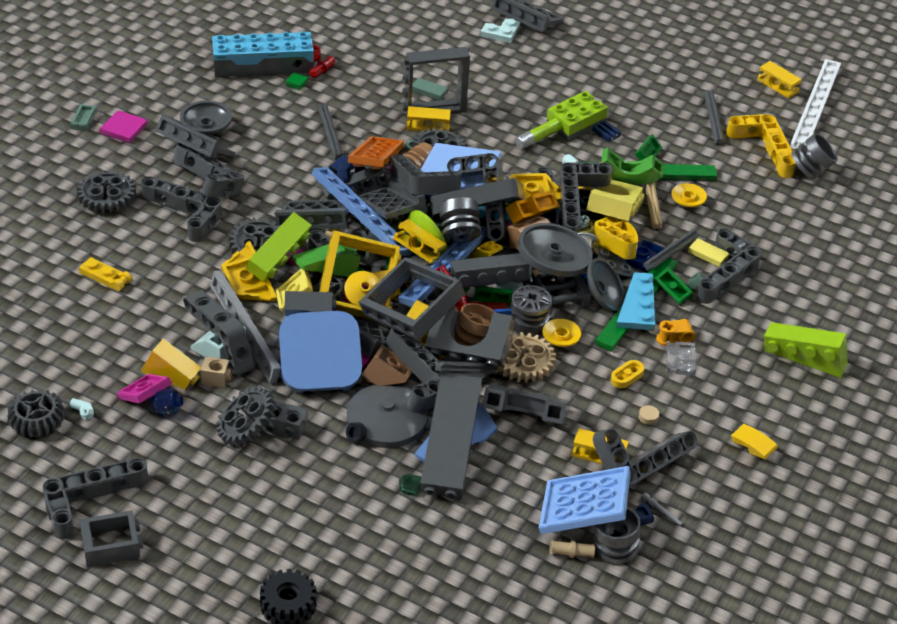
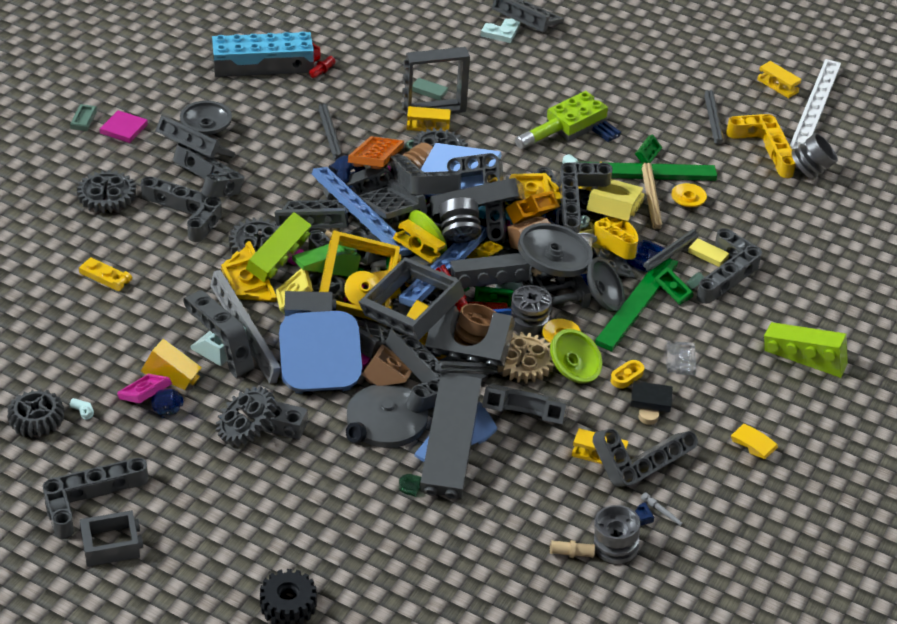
tan brick [201,357,232,388] -> none
green tile [286,72,308,90] -> none
light blue tile [539,466,631,534] -> none
bright green arch [602,148,664,185] -> none
medium azure wing [616,272,655,330] -> none
light orange piece [656,319,696,346] -> none
none -> lime dish [550,329,602,383]
none -> black tile [630,381,673,412]

